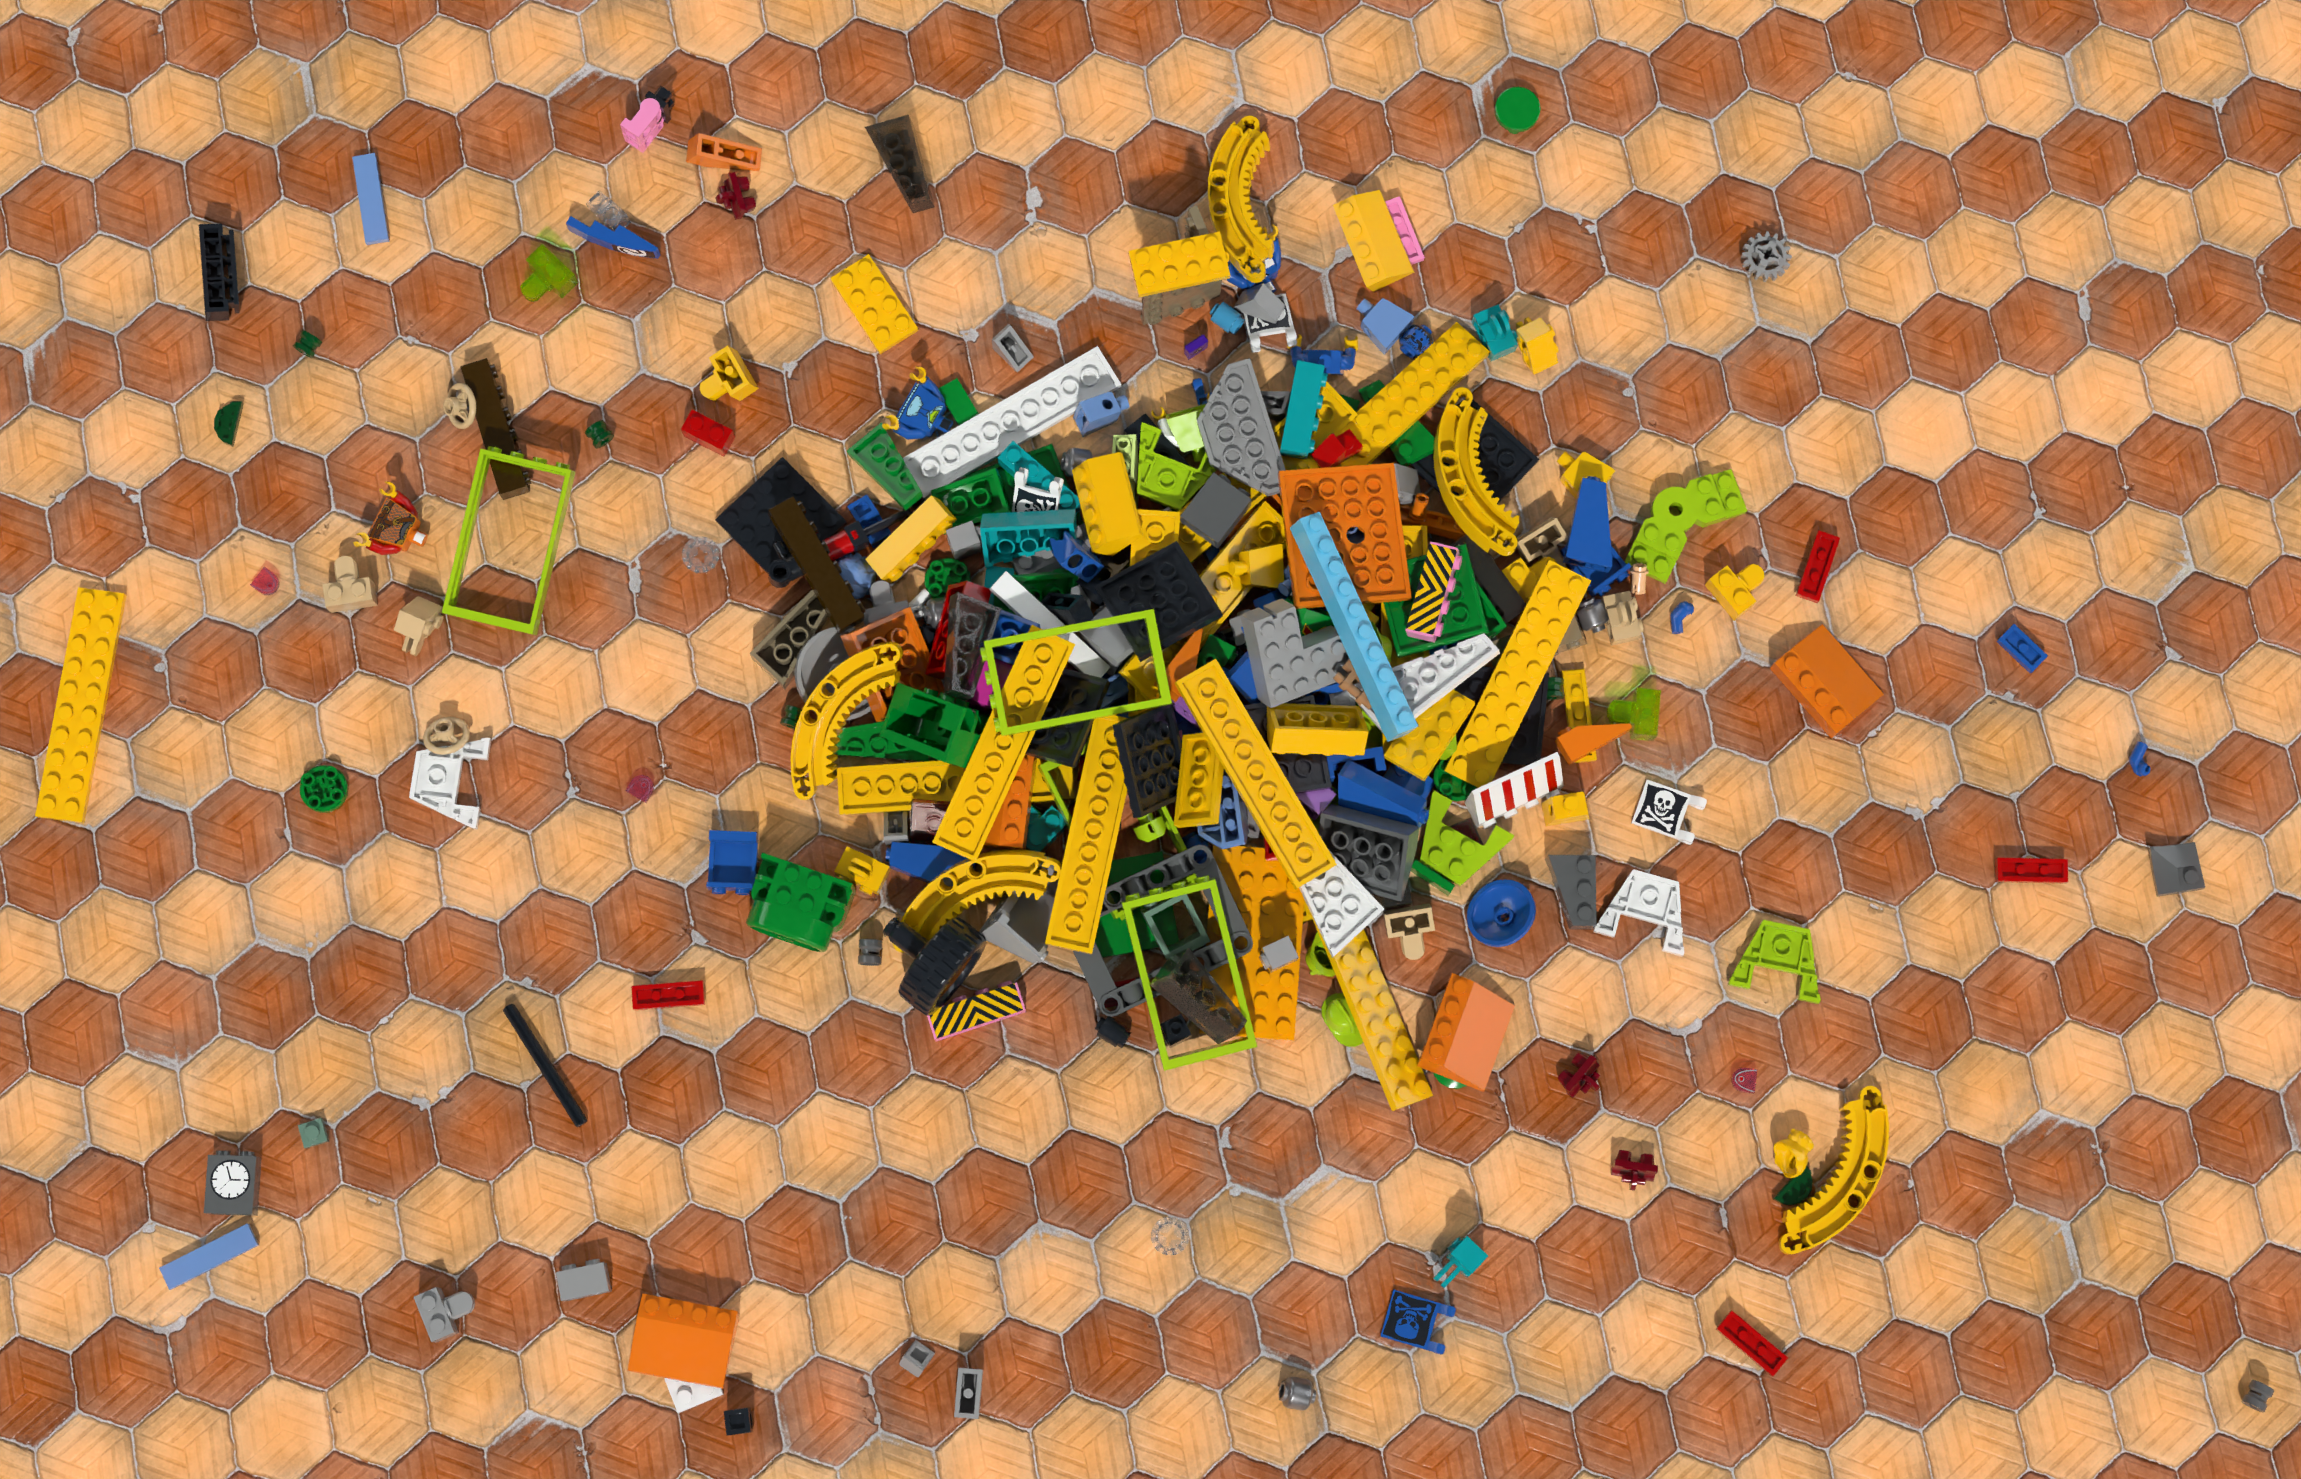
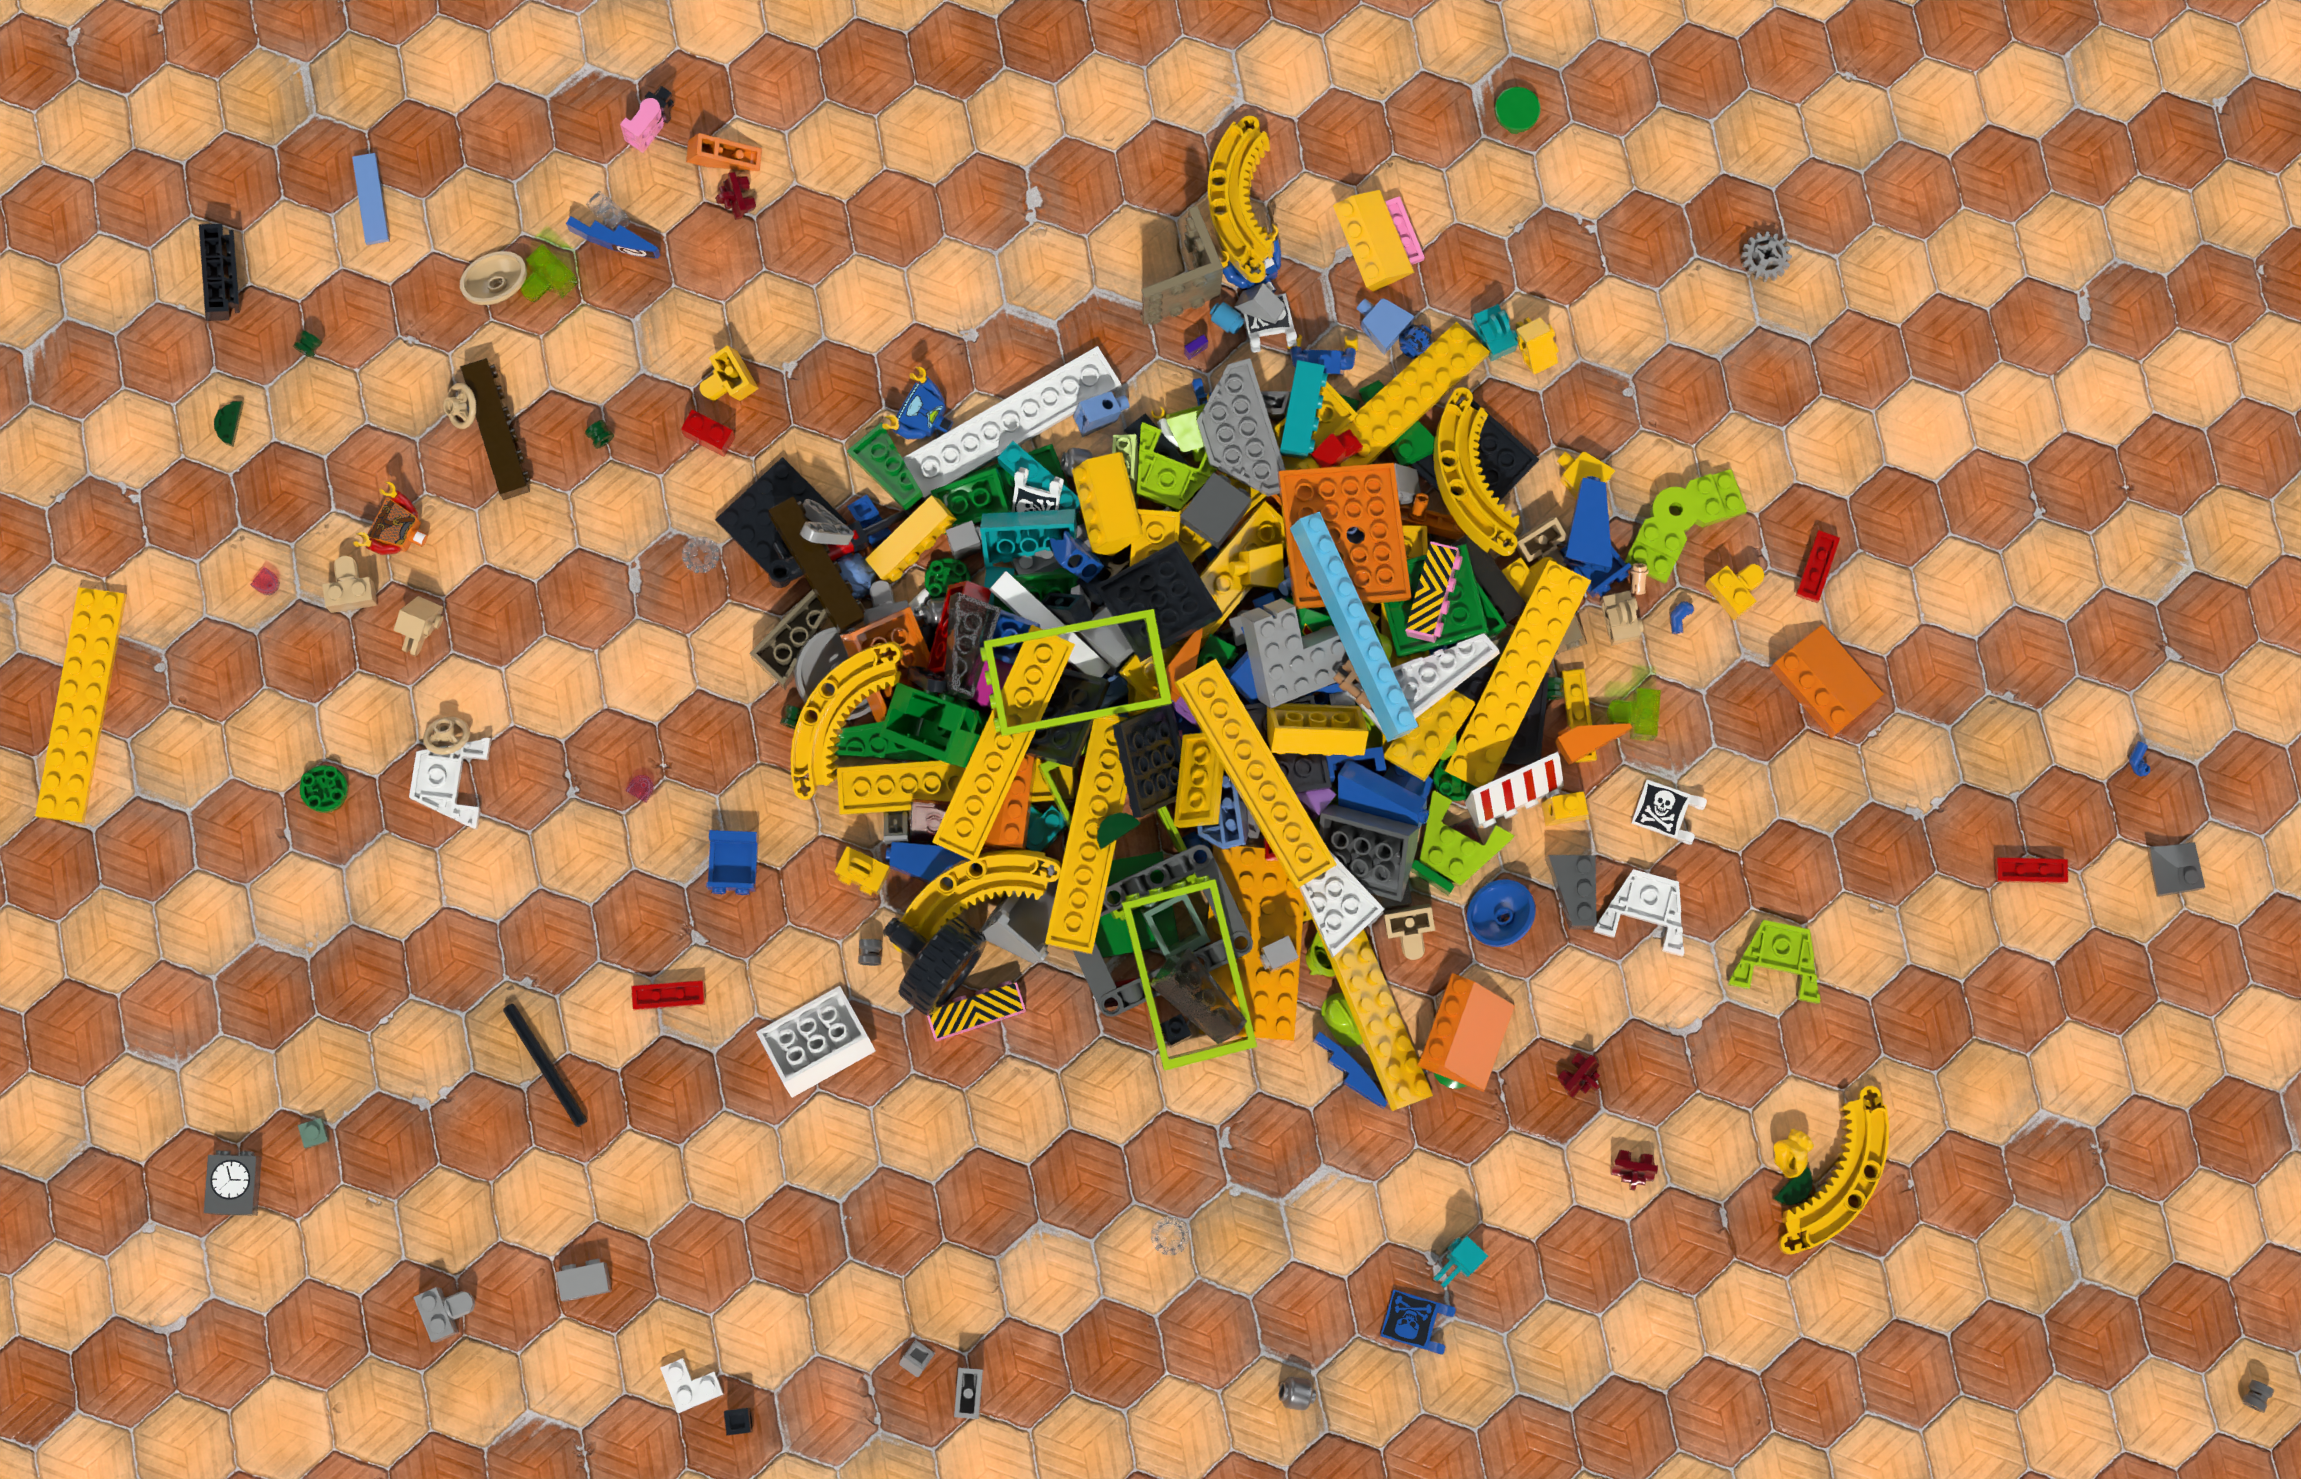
medium blue tile [159,1223,259,1290] -> none
lime door [442,446,575,635] -> none
orange slope [628,1293,739,1389] -> none
green brick [746,853,856,952] -> none
yellow plate [830,254,918,354] -> none
clear smoke wedge [865,115,935,213] -> none
green tile [938,378,979,426] -> none
light grey slope [992,324,1034,372] -> none
black brick [1095,1016,1132,1048] -> none
yellow plate [1128,231,1230,297] -> none
lime piece [1133,813,1167,842] -> none
flat silver head [1575,597,1609,633] -> none
red plate [1716,1310,1788,1377] -> none
clear pink tile [1731,1068,1758,1094] -> none
blue plate [1996,624,2048,674] -> none
none -> tan dish [460,251,527,305]
none -> white slope [756,986,876,1098]
none -> light grey beam [800,499,854,545]
none -> black beam [907,666,947,693]
none -> dark green tile [1097,813,1141,850]
none -> blue slope [1313,1031,1387,1109]

